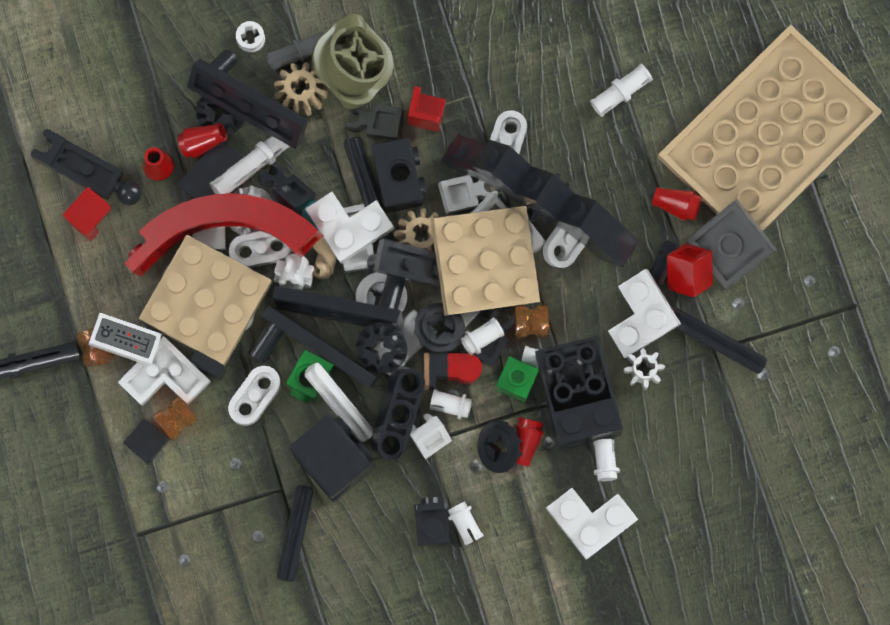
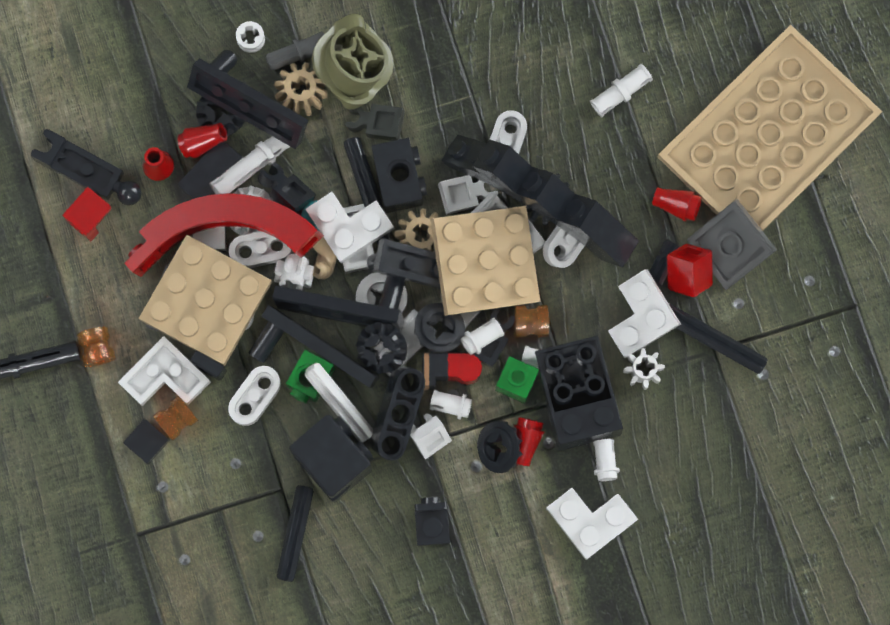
tile [88,313,162,366] -> none
red panel [408,86,446,132] -> none
white pin [447,501,484,545] -> none

